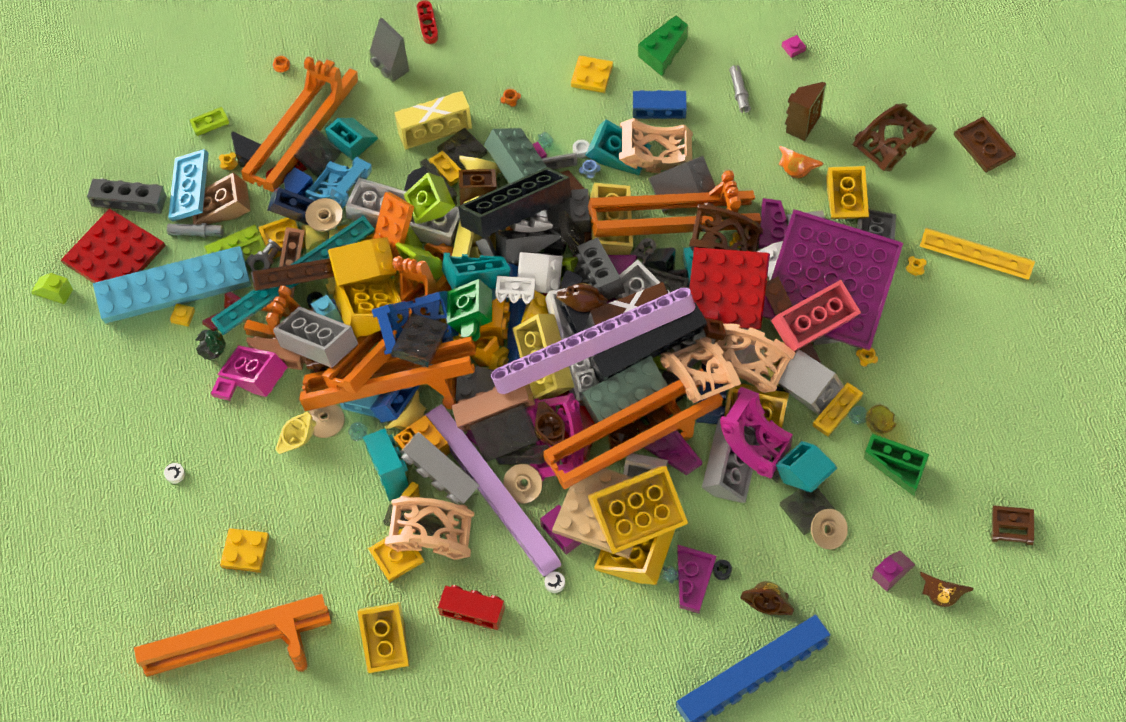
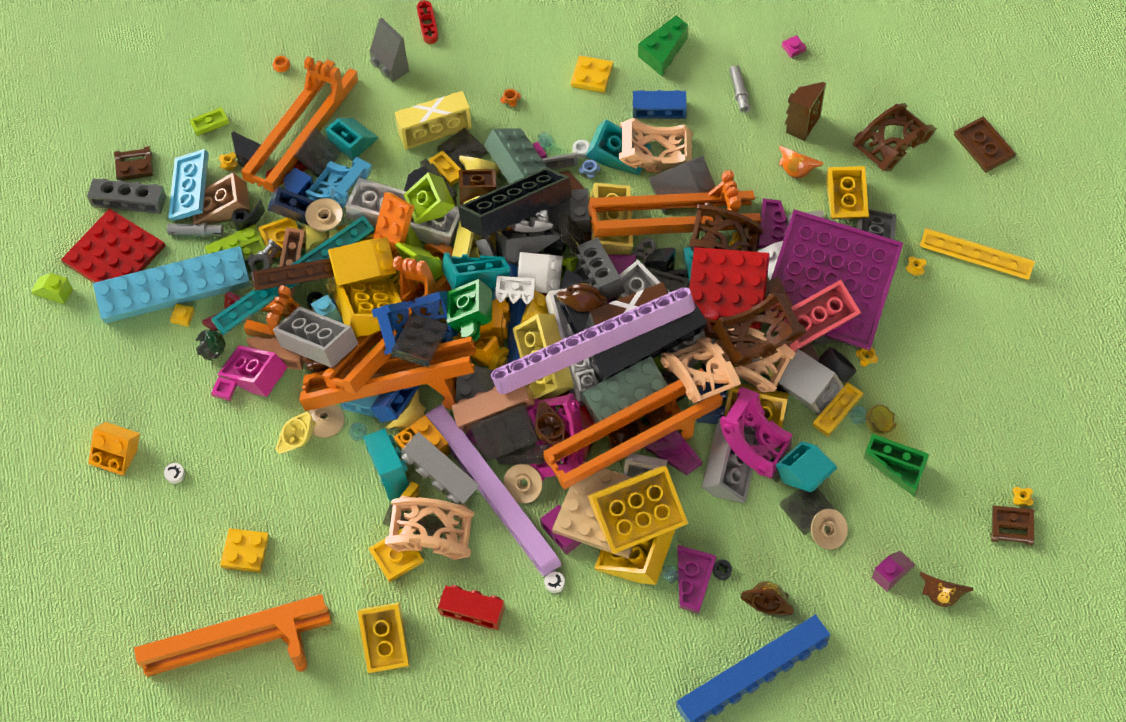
none -> light orange slope [88,422,140,476]
none -> reddish brown plate [114,146,153,181]
none -> black panel [232,200,265,231]
none -> reddish brown fence [712,292,807,367]
none -> black tyre [819,347,857,383]
none -> yellow plate [1012,487,1033,507]

